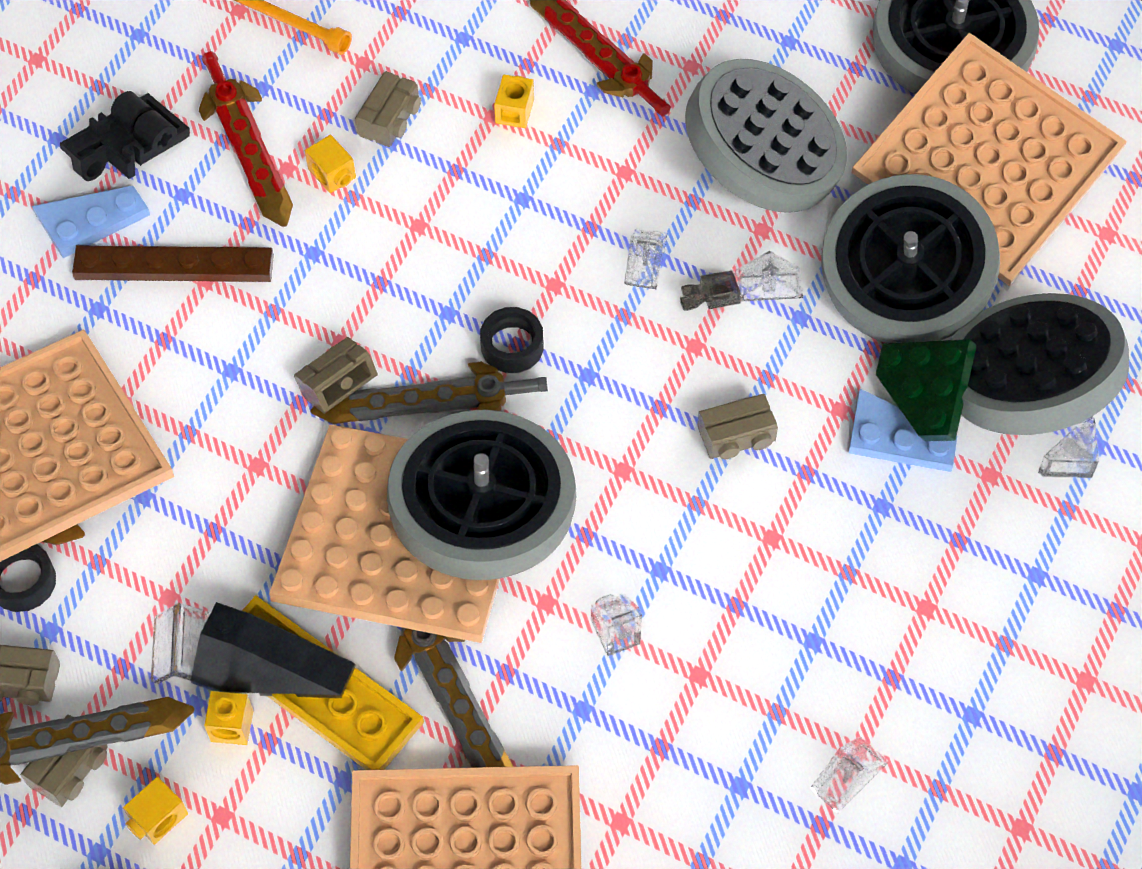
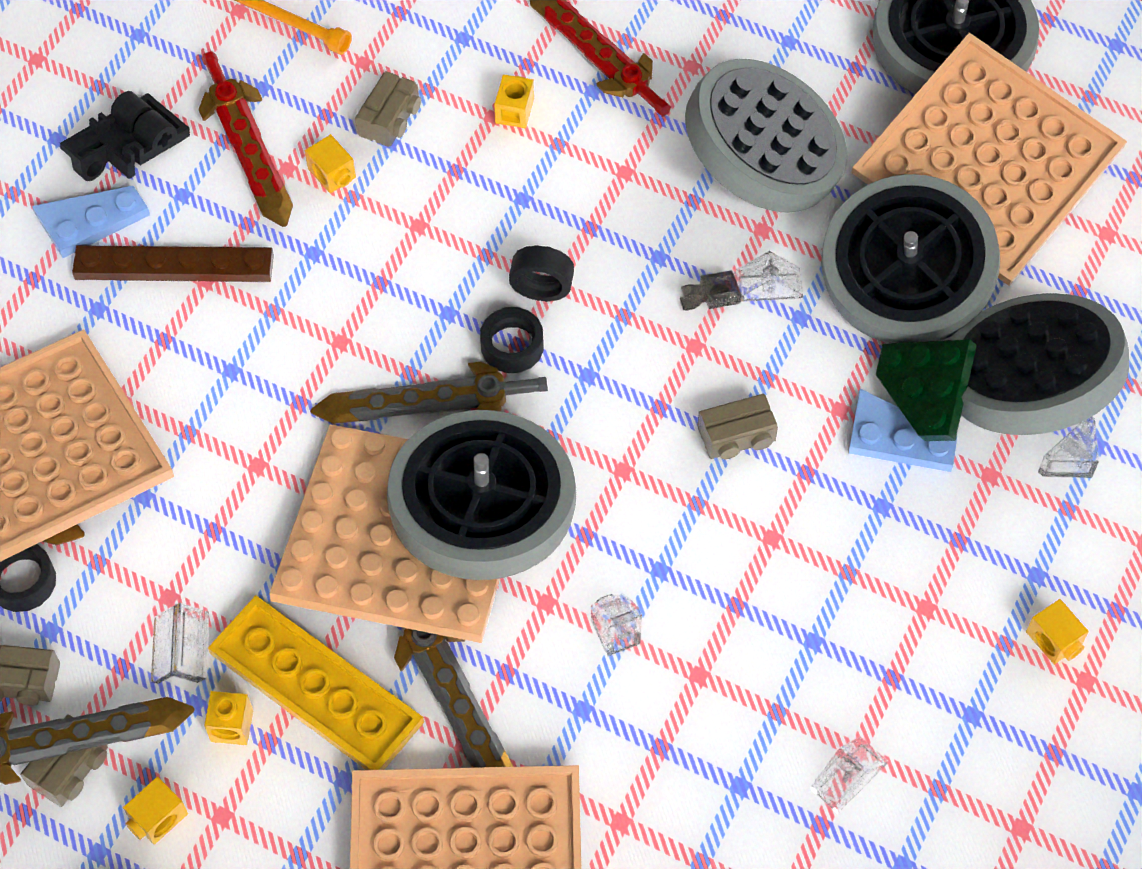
black wedge [190,602,356,698] -> none
dark tan brick [294,337,378,414] -> none
clear slope [624,228,668,290] -> none
none -> black tyre [509,245,574,302]
none -> yellow brick [1026,599,1089,665]

